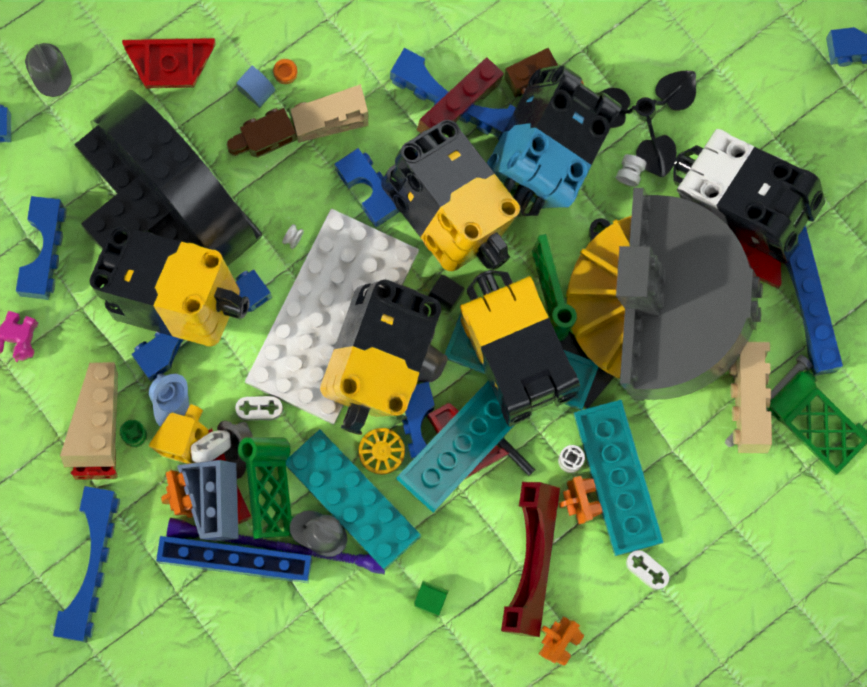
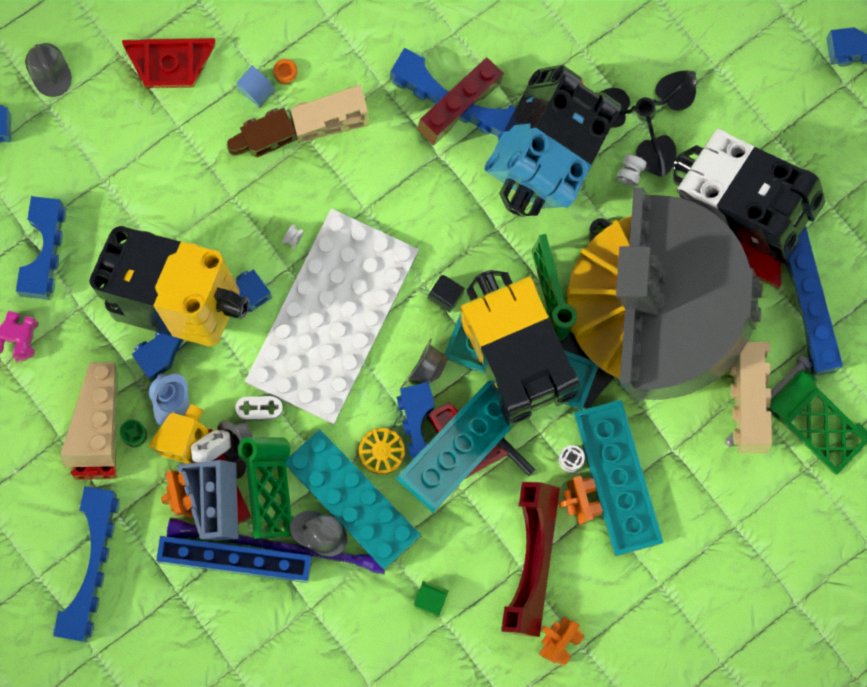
black piece [74,89,262,267] -> none
piece [320,279,441,435] -> none
blue arch [334,148,399,228] -> none
piece [381,120,520,272] -> none
reddish brown brick [504,48,558,98] -> none
white beam [626,550,669,590] -> none

